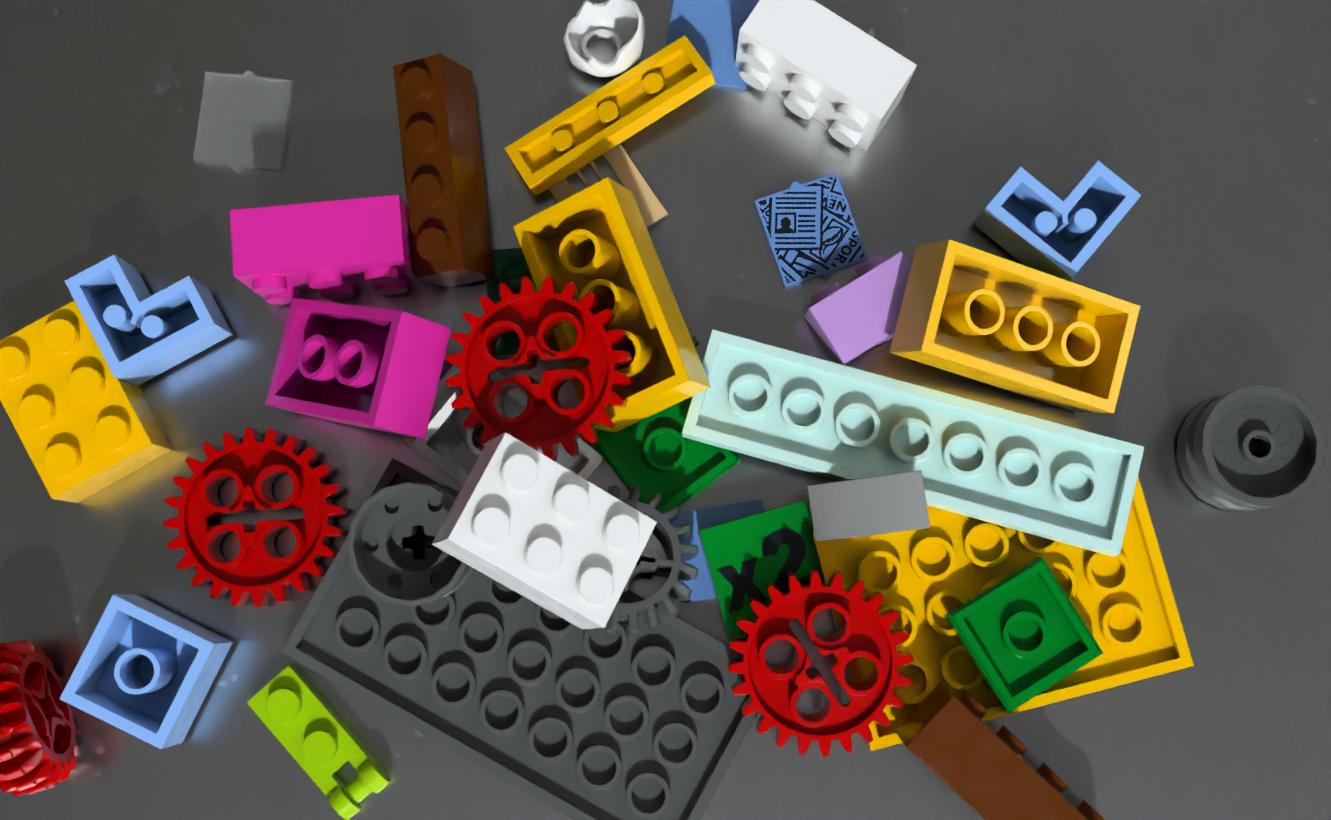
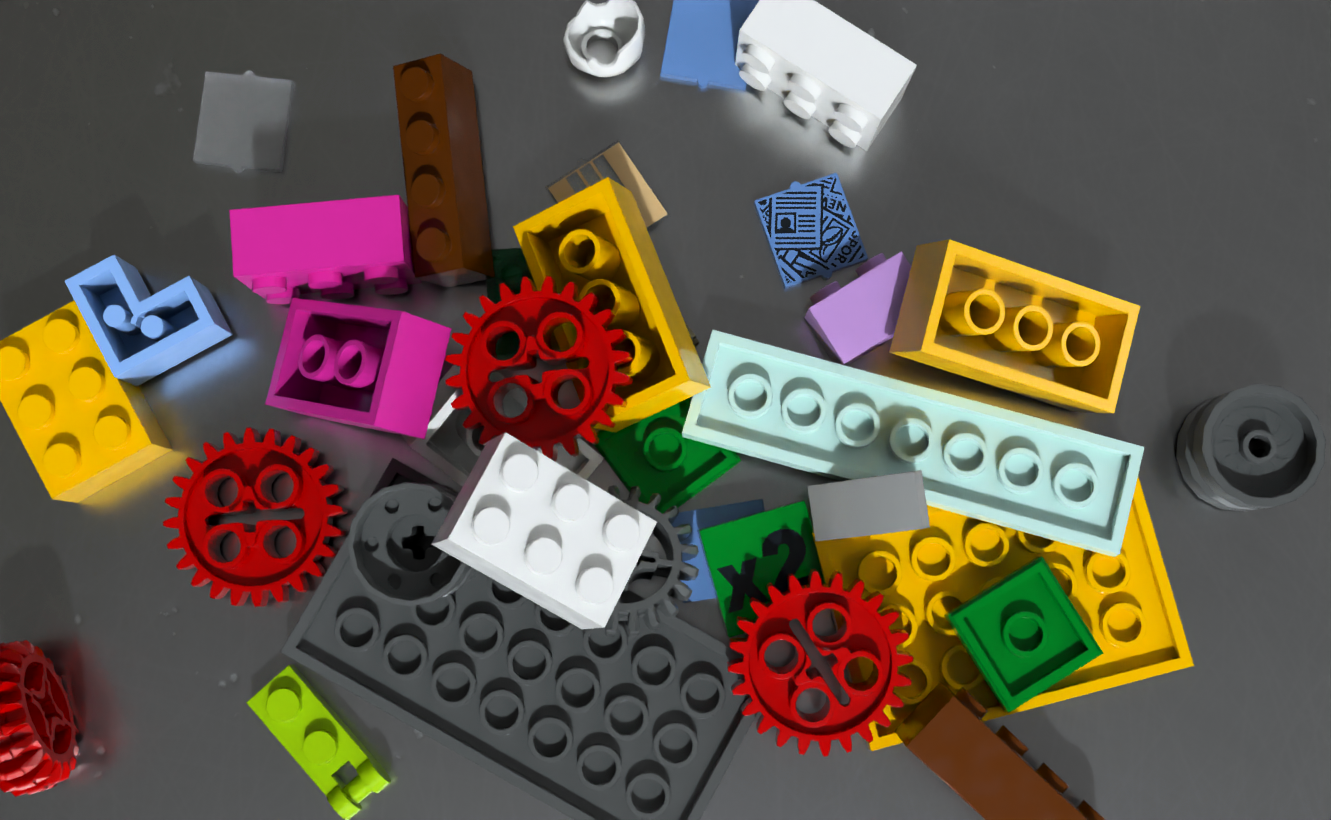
light blue brick [59,594,233,749] -> none
yellow plate [504,35,716,197] -> none
light blue brick [973,160,1141,281] -> none

